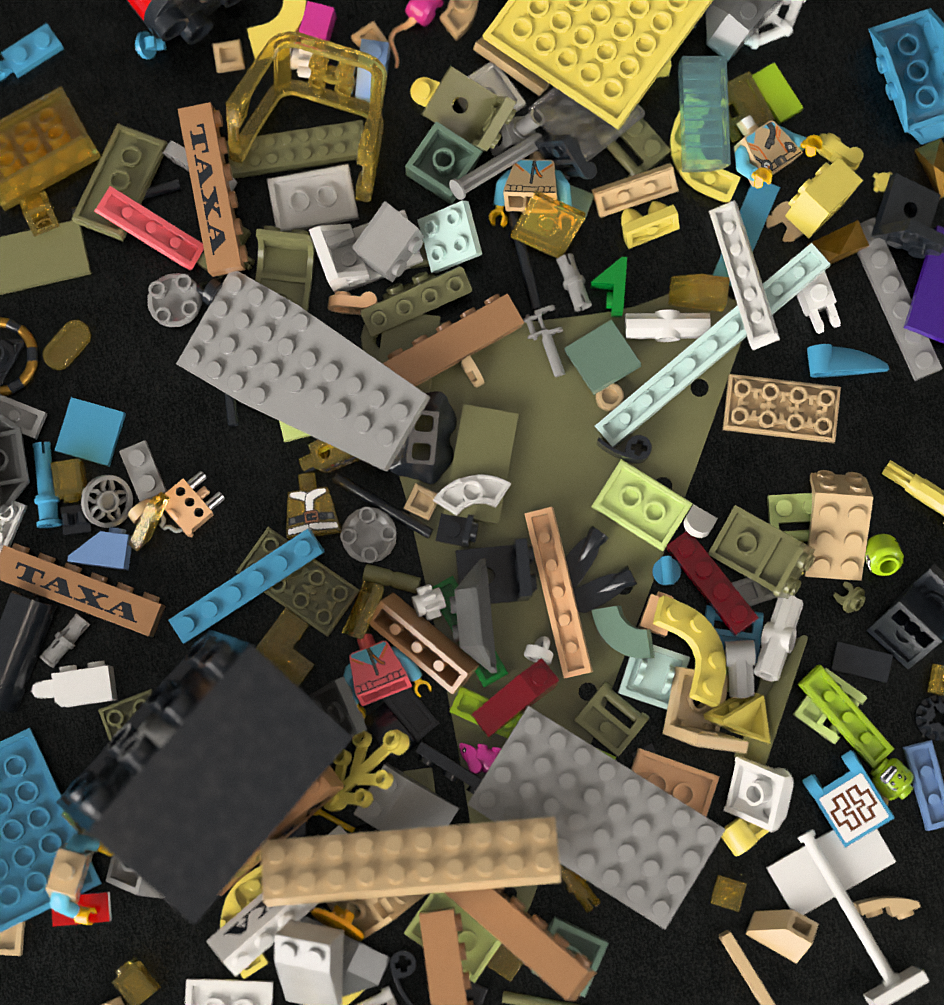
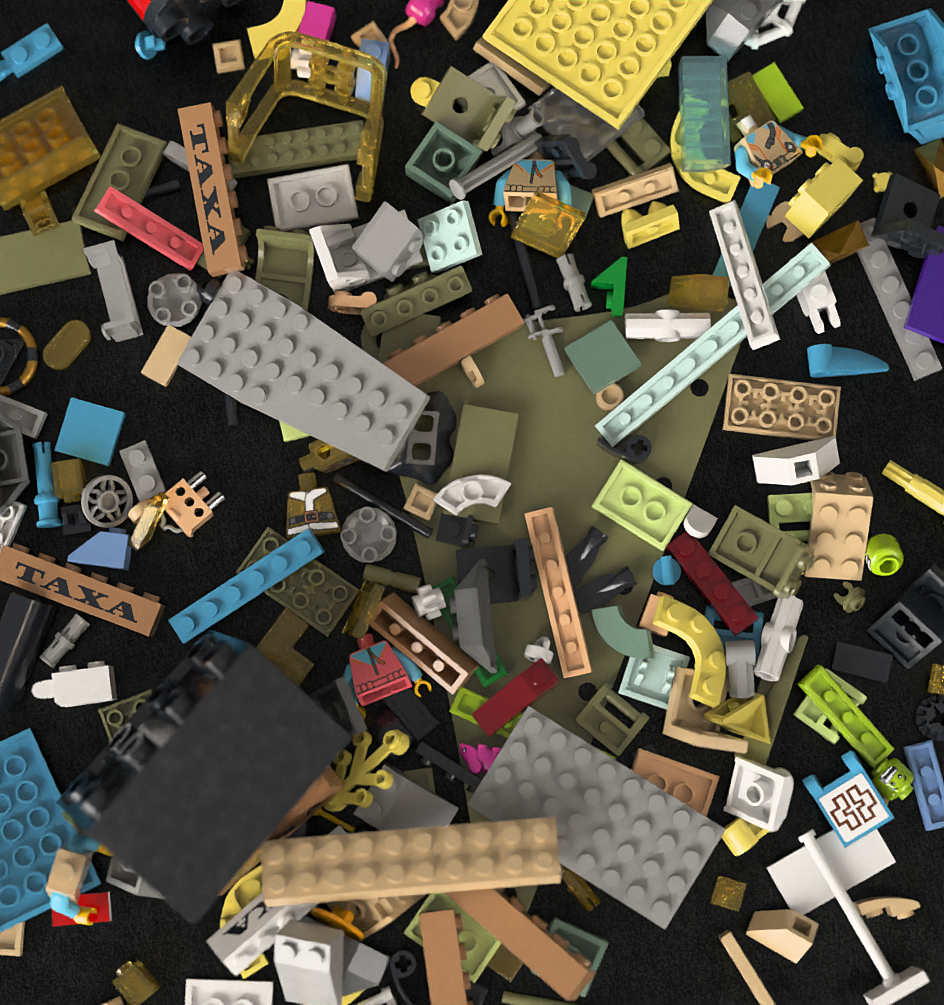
none -> light grey piece [83,240,143,342]
none -> tan tile [141,325,191,387]
none -> white slope [752,436,840,485]

